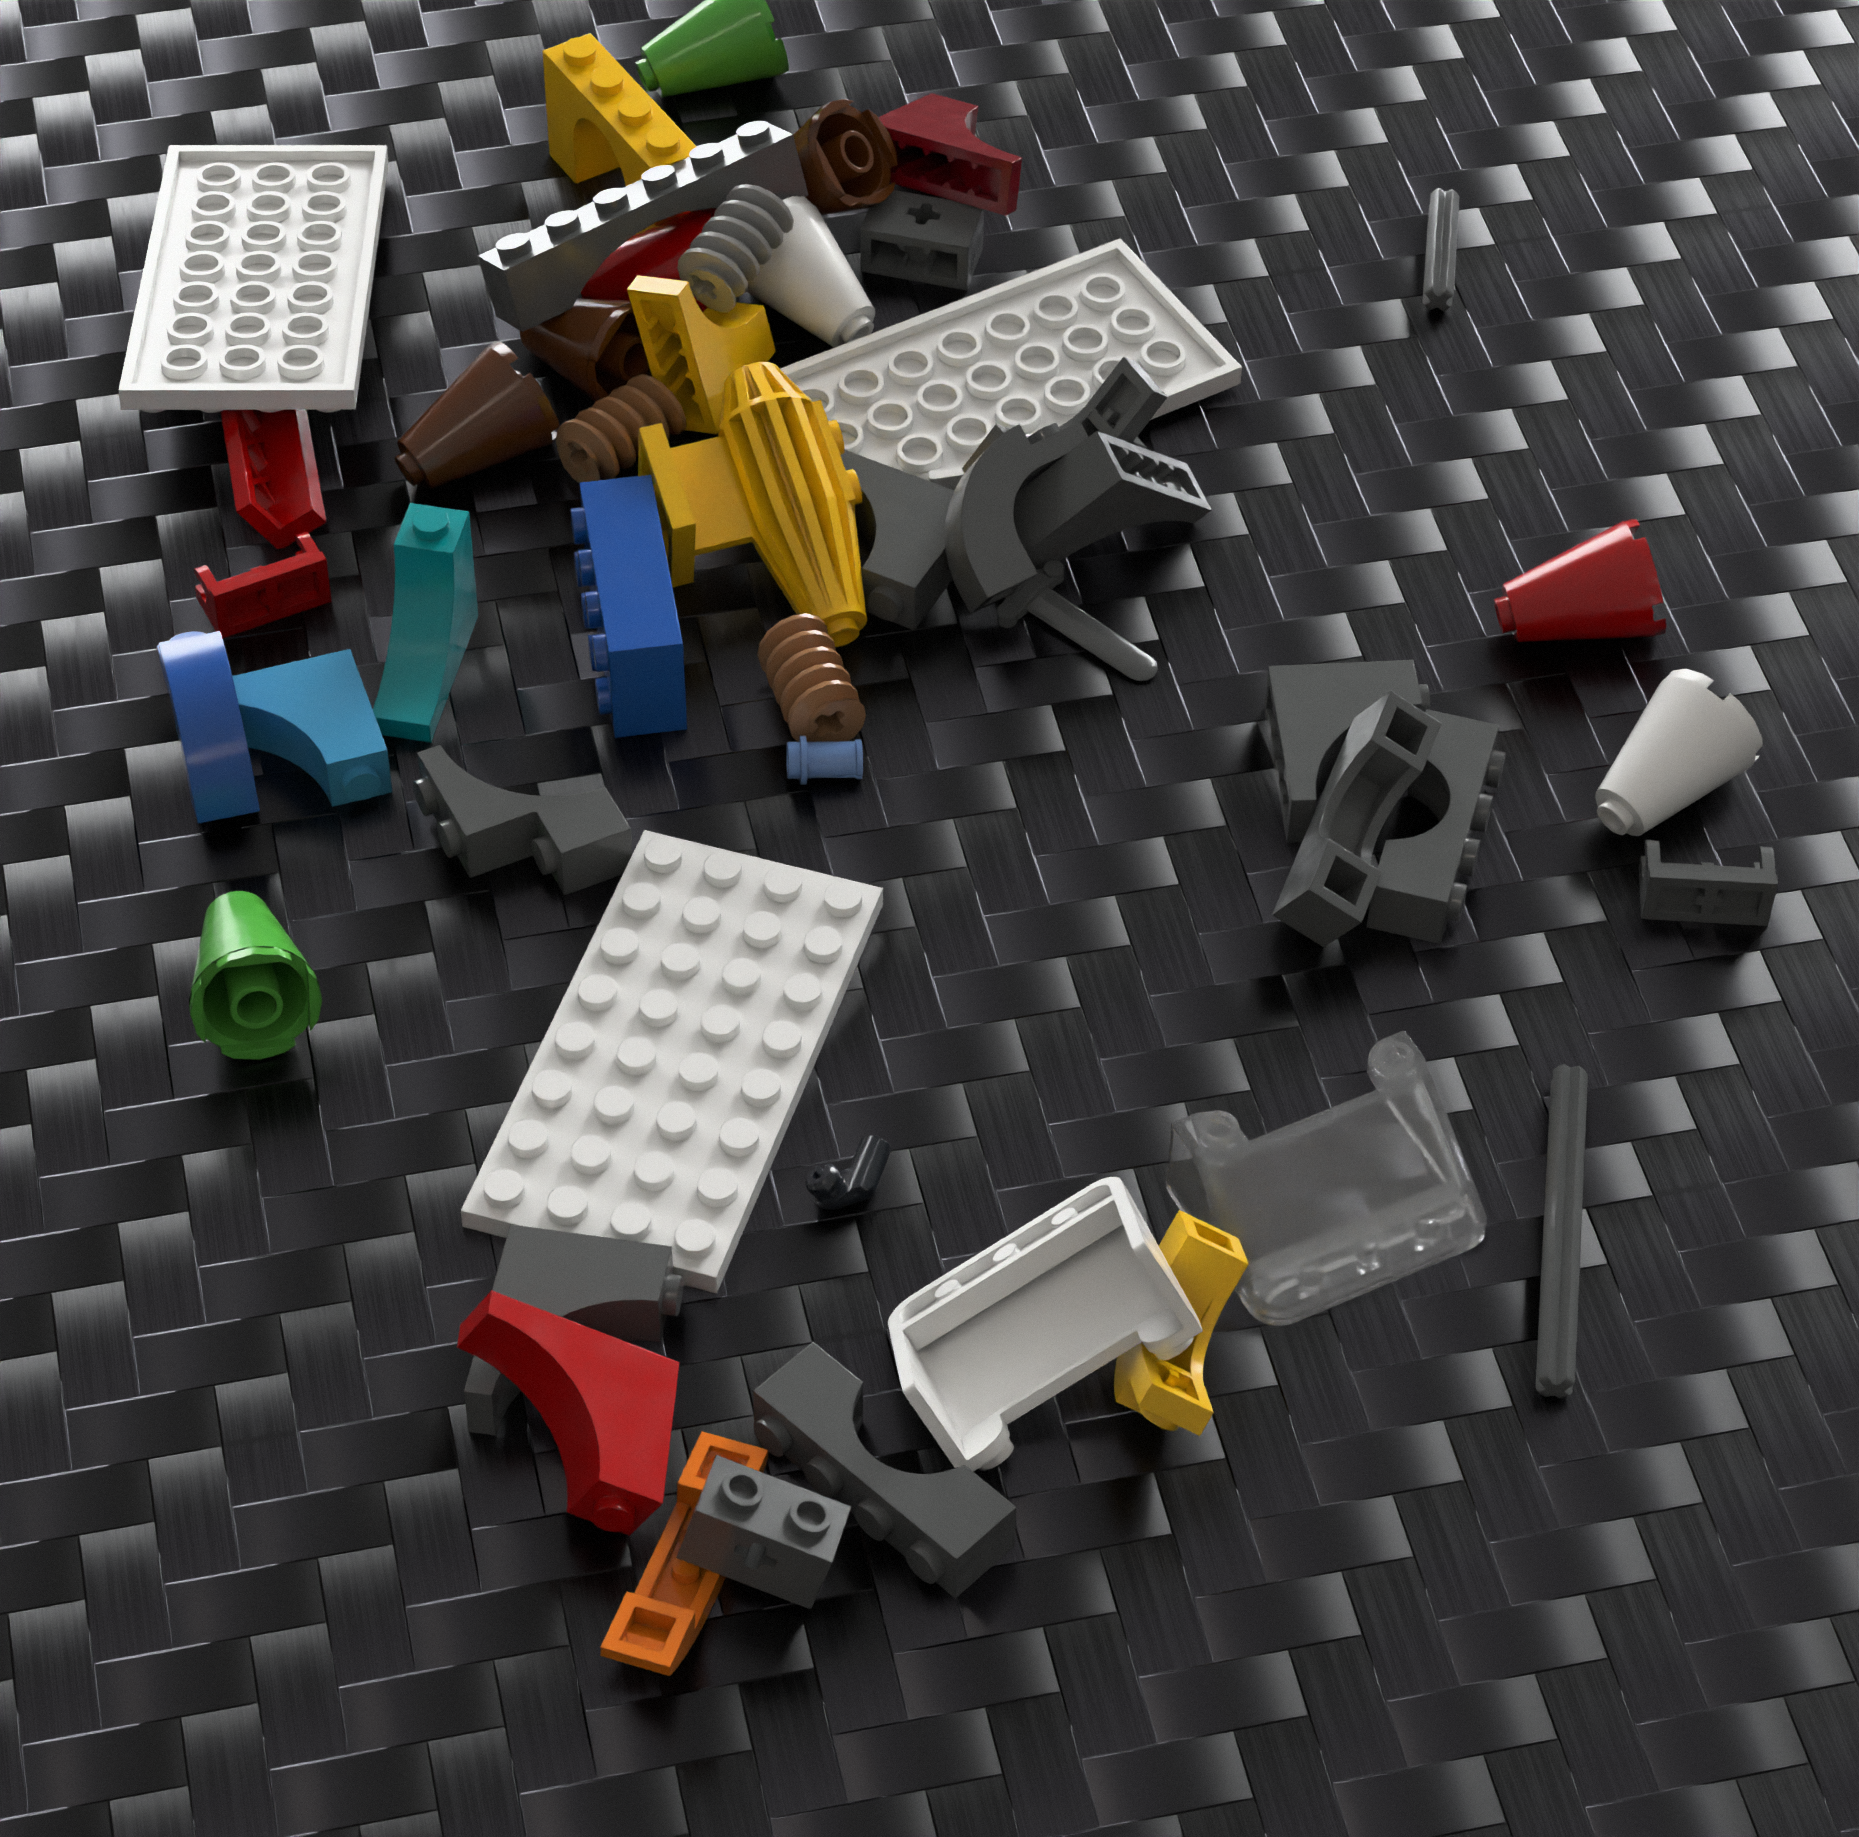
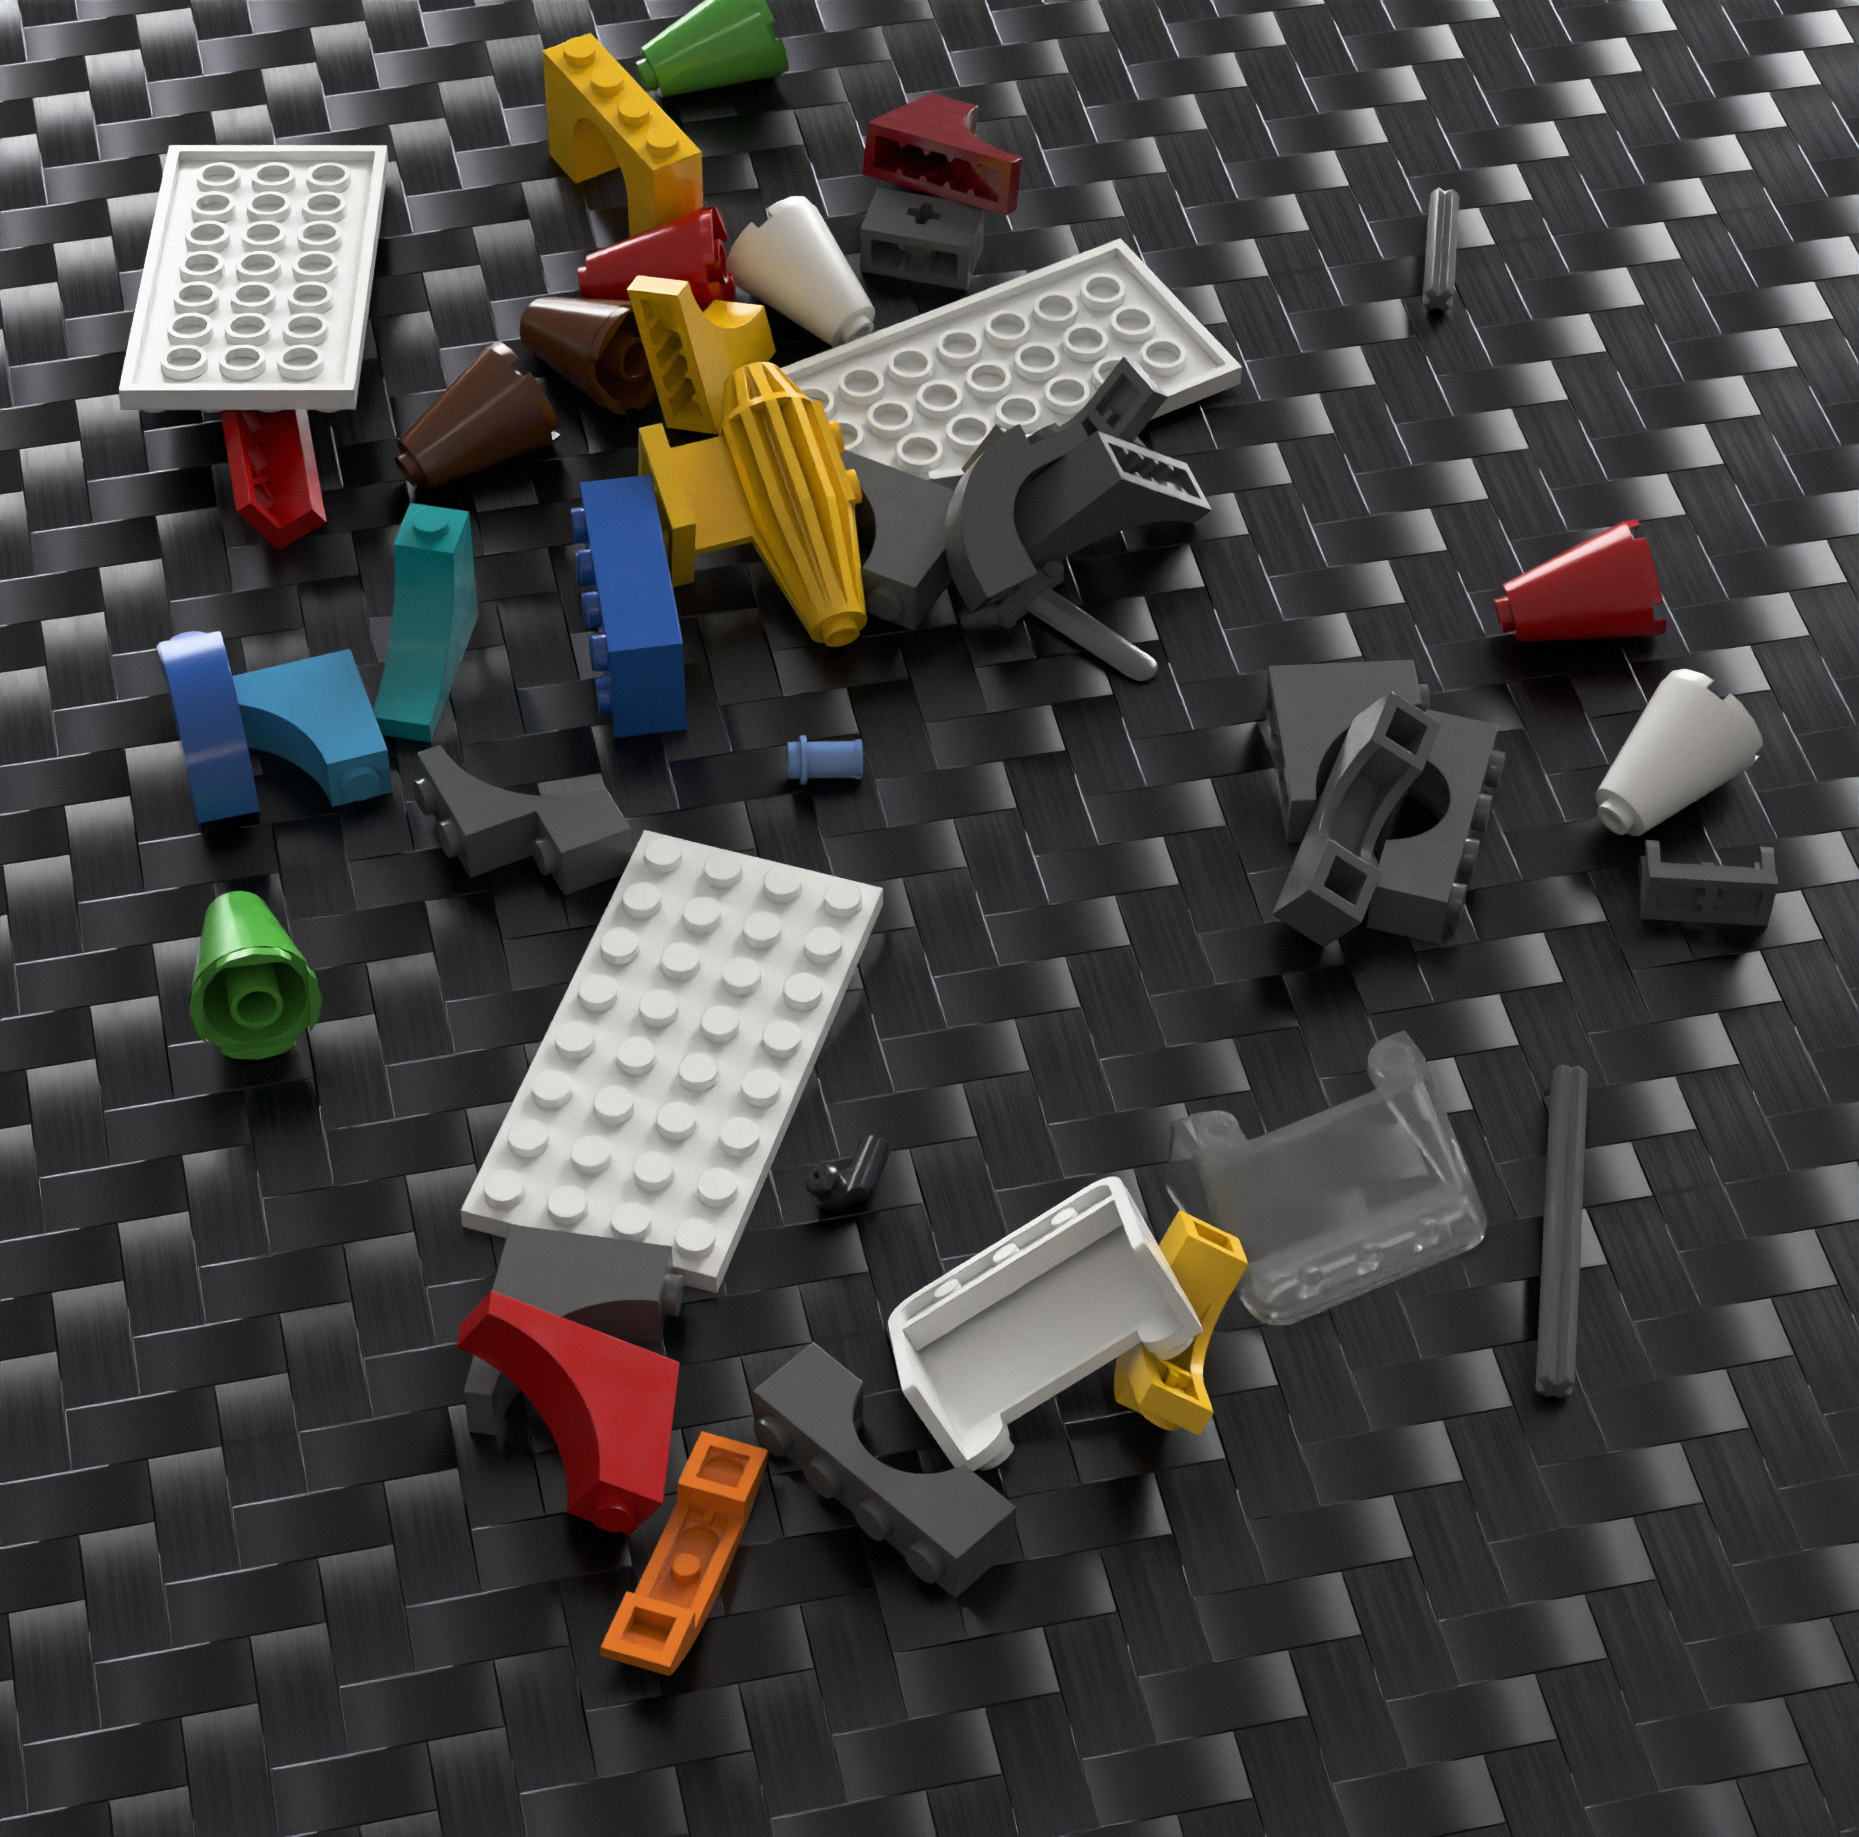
red hinge [194,532,332,638] -> none
dark grey arch [478,121,809,332] -> none
medium nougat piece [556,374,686,484] -> none
dark grey brick [676,1455,851,1609] -> none
light grey piece [677,184,794,313] -> none
medium nougat piece [757,613,866,742] -> none
reddish brown cone [793,98,898,215] -> none

